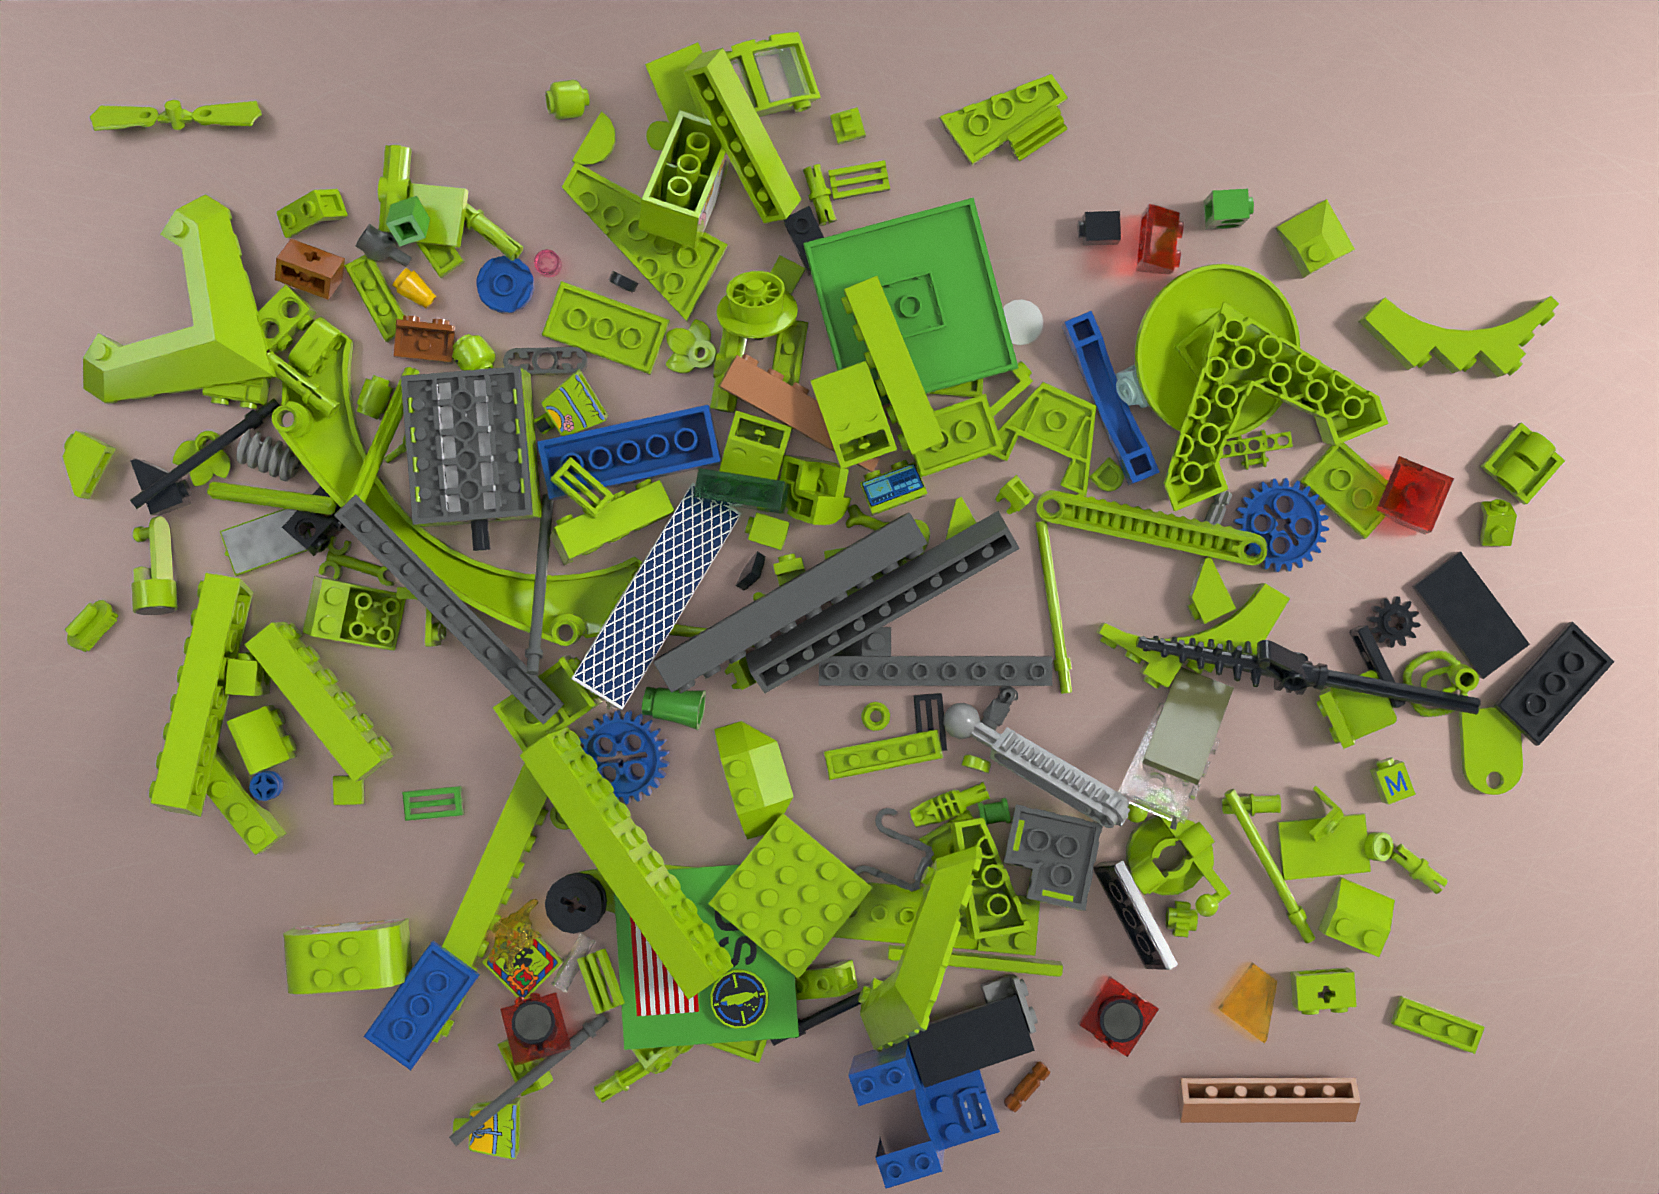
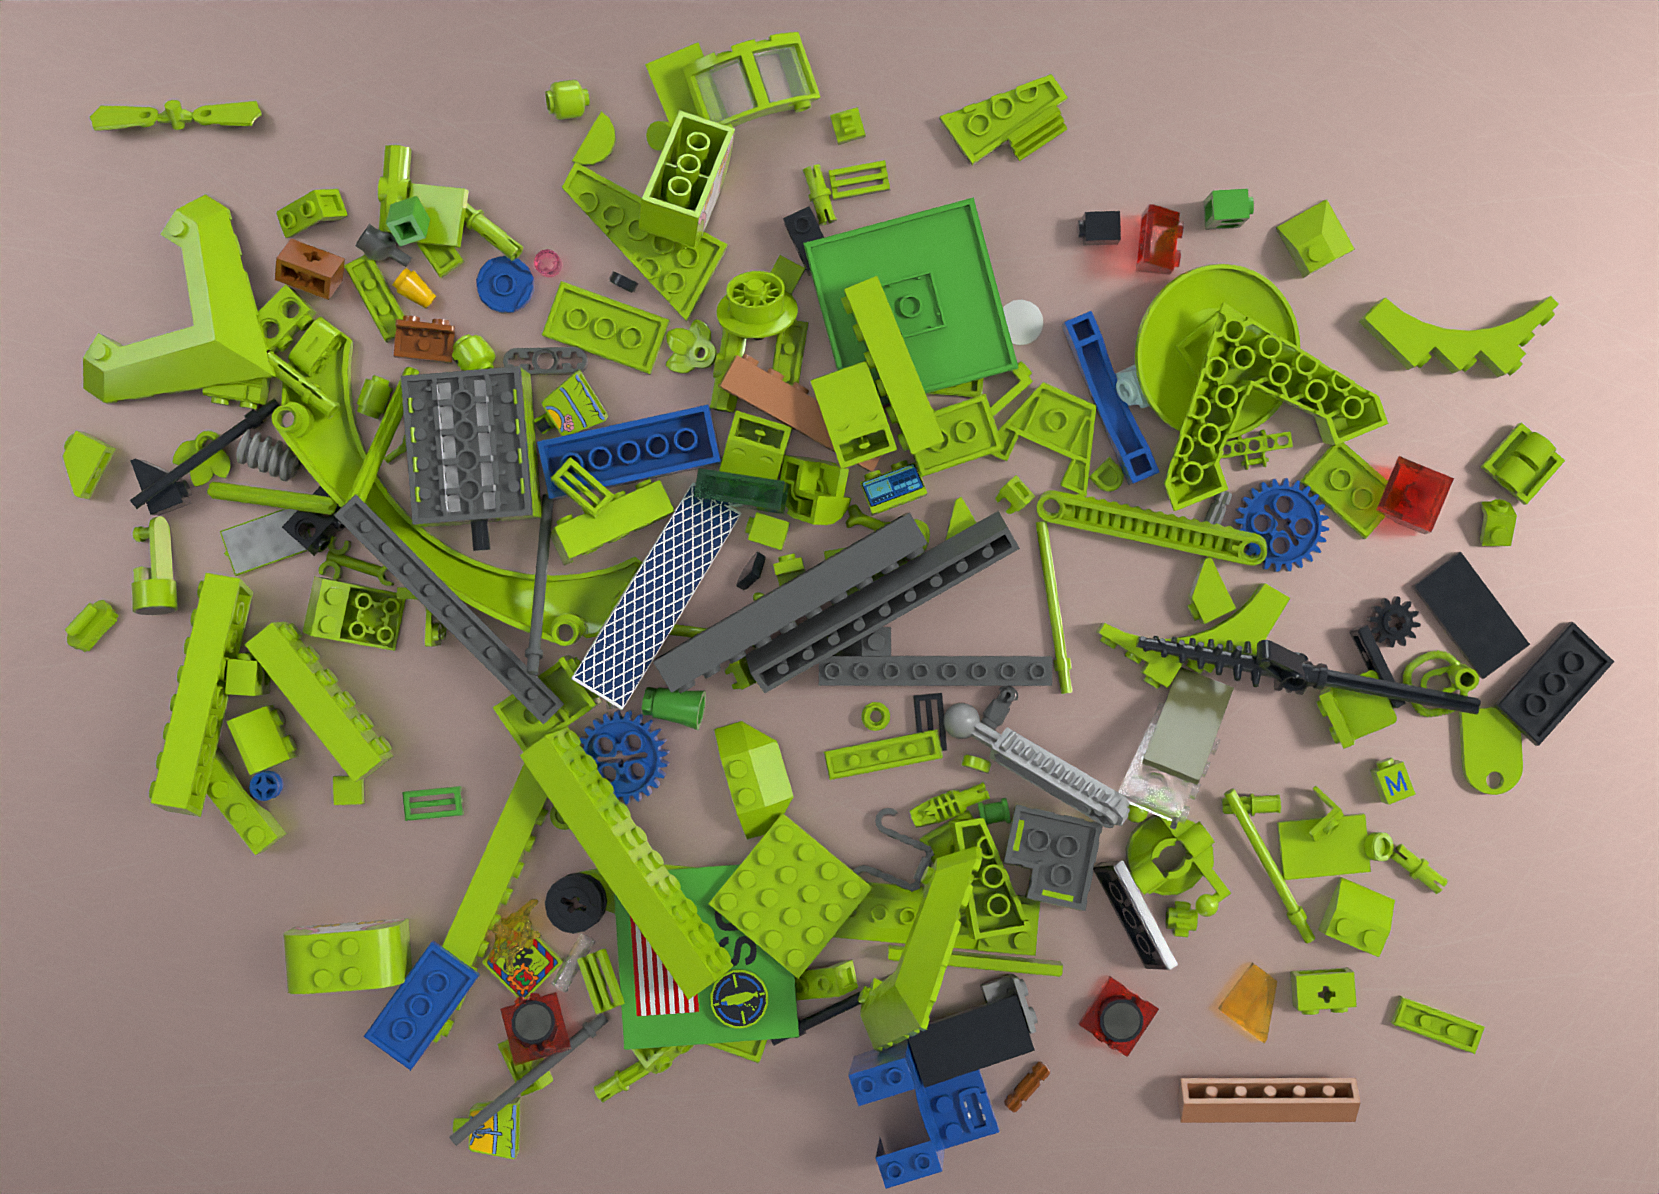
lime brick [684,48,802,223] -> none

